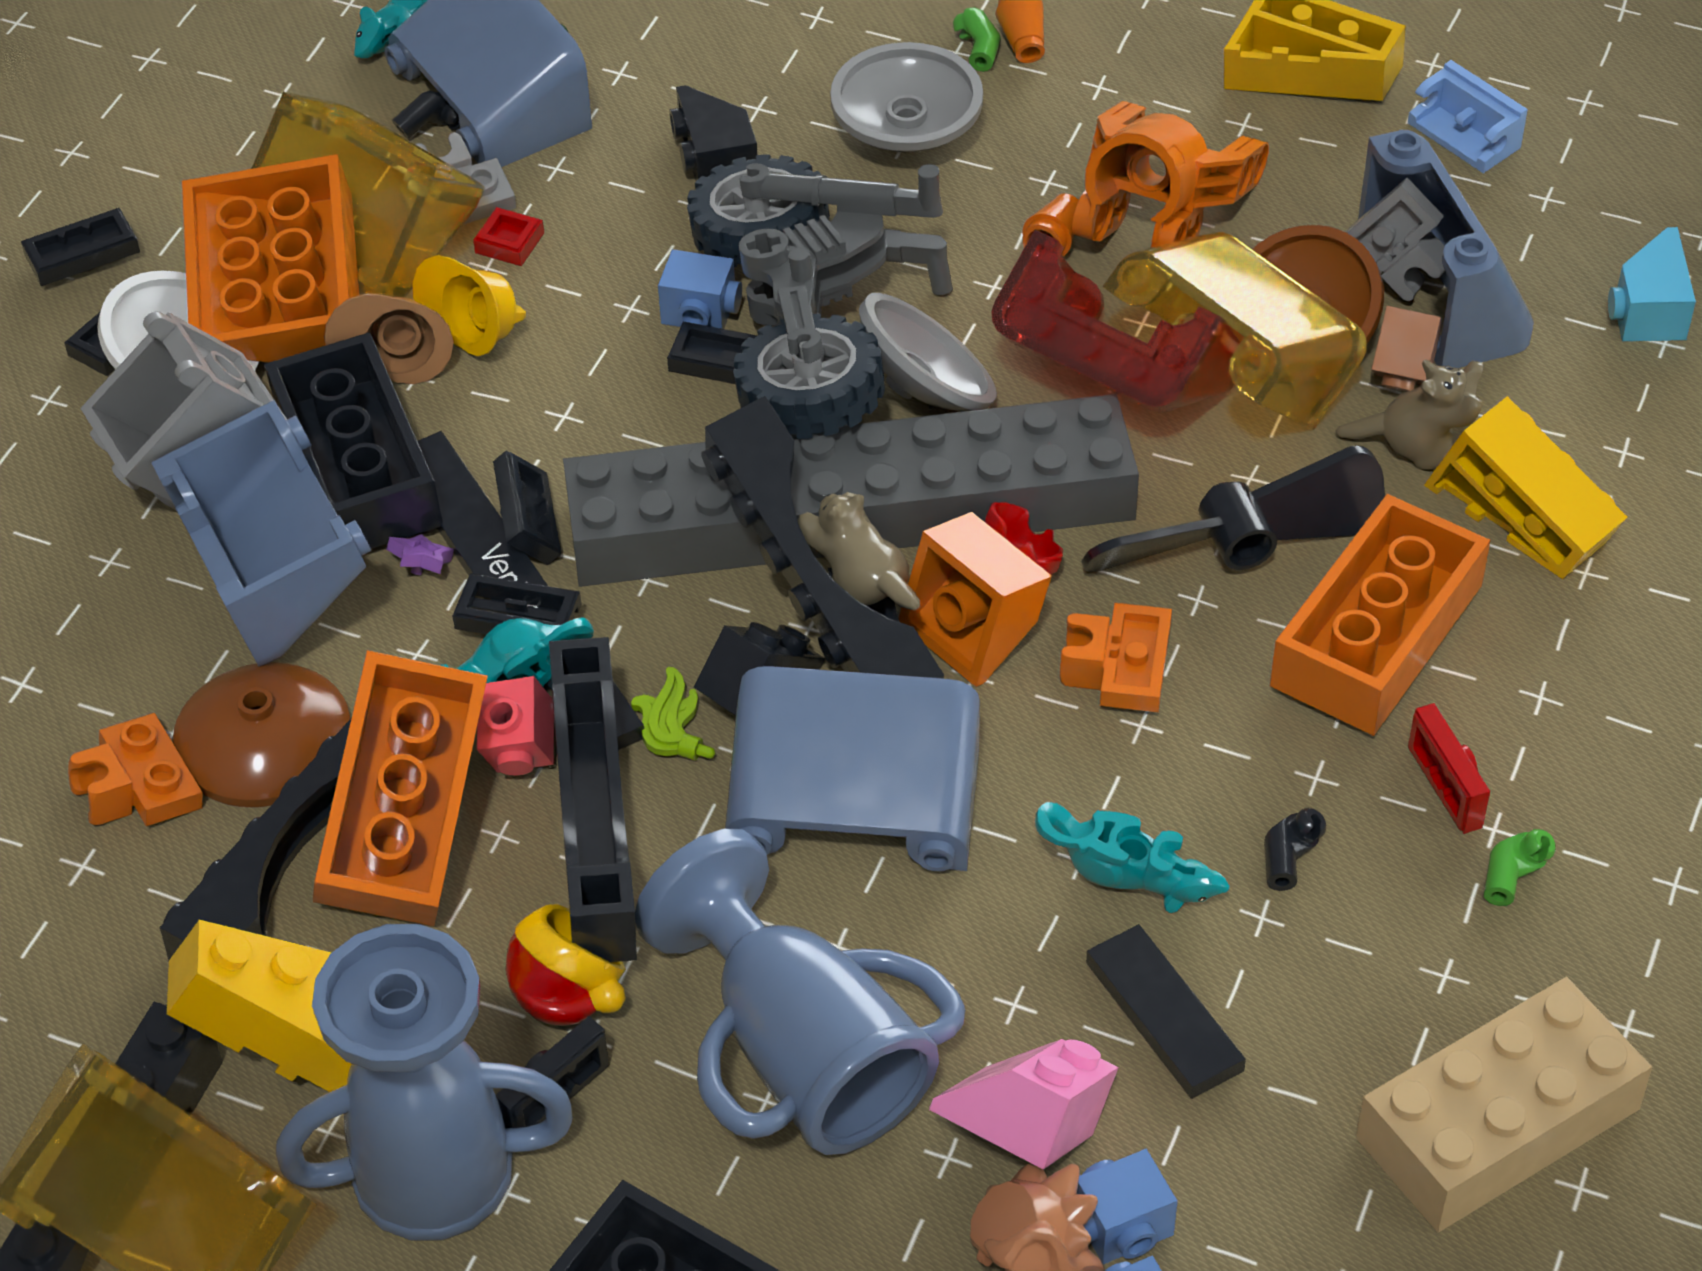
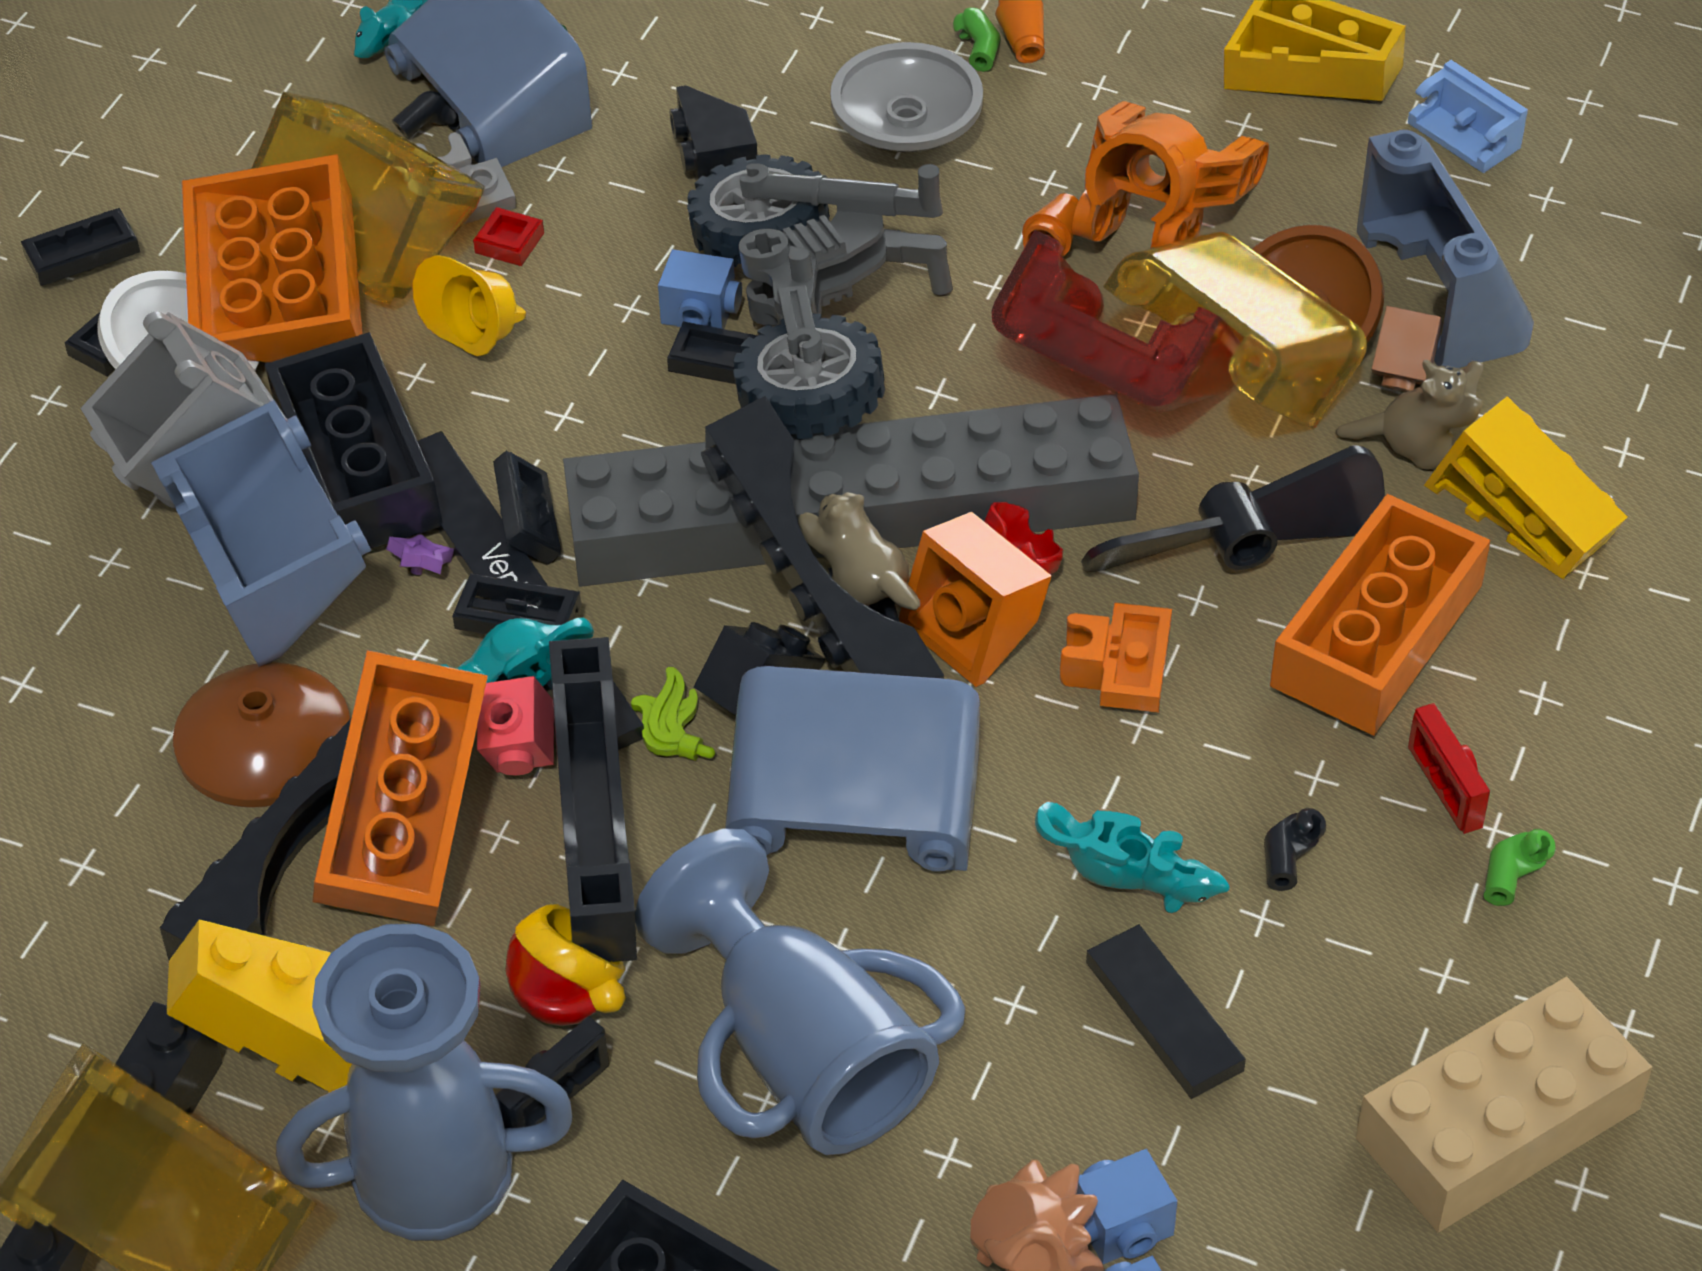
orange plate [68,713,203,826] -> none
medium nougat piece [324,294,453,384] -> none
light grey dish [859,293,997,412] -> none
bright pink slope [929,1039,1119,1169] -> none
light grey plate [1344,178,1445,301] -> none
medium azure slope [1608,227,1696,341] -> none

